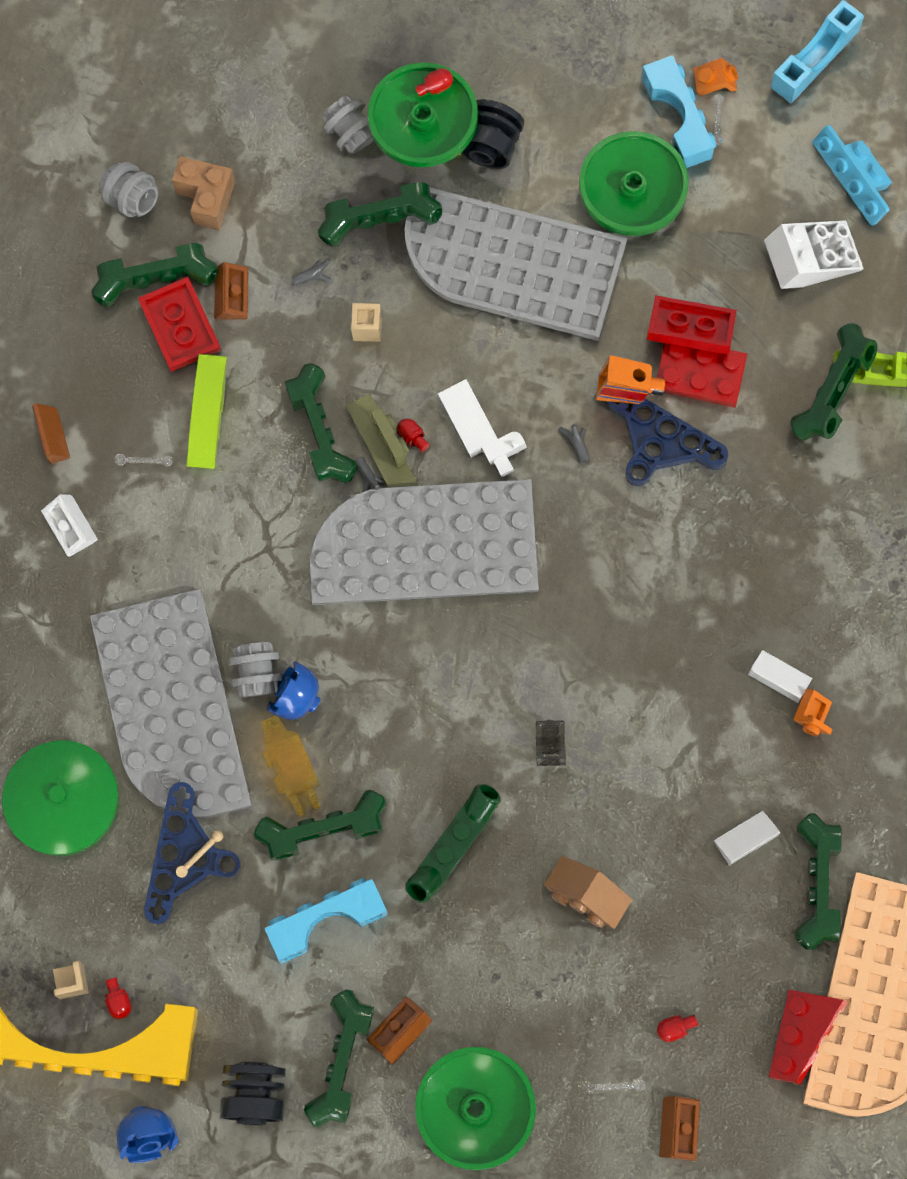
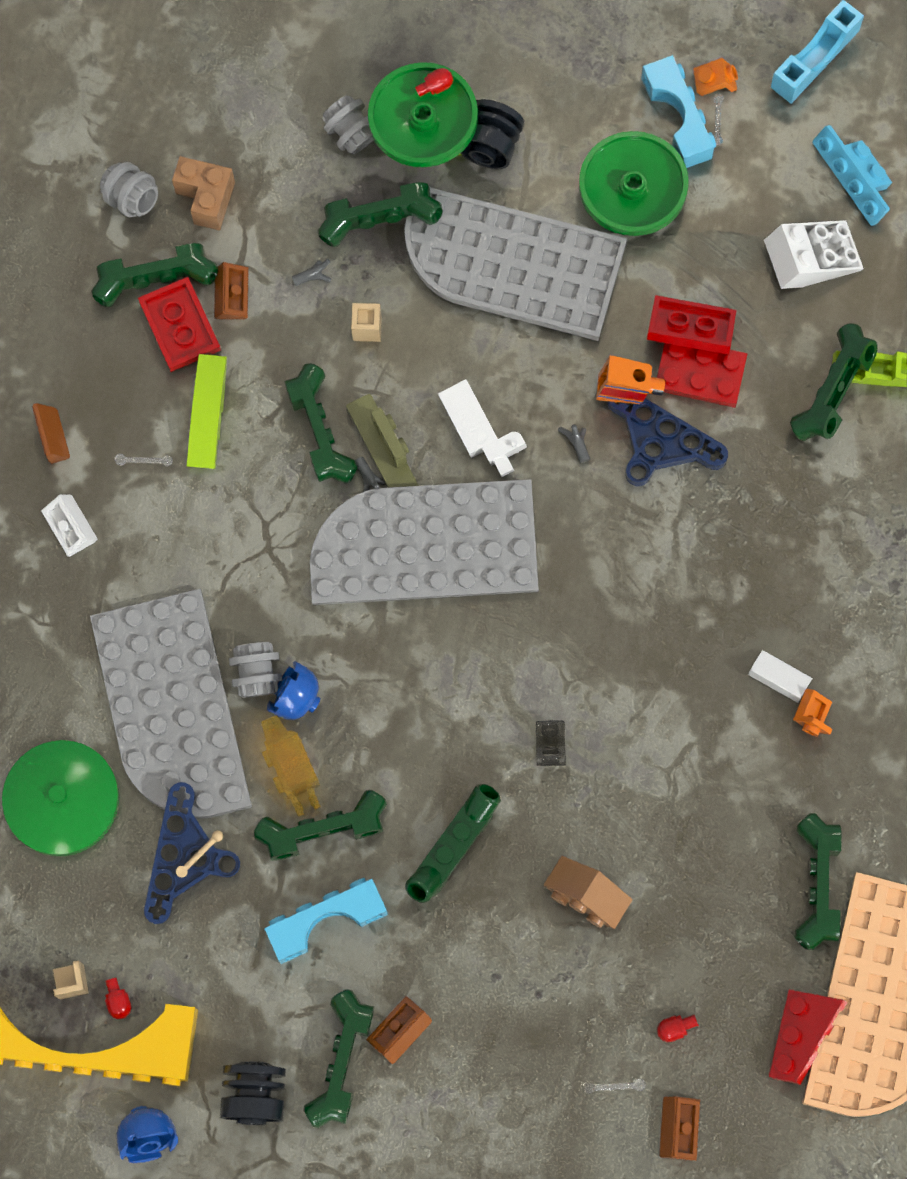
red cylinder [396,418,430,452] -> none
green dish [415,1047,536,1171] -> none
white slope [714,811,780,866] -> none

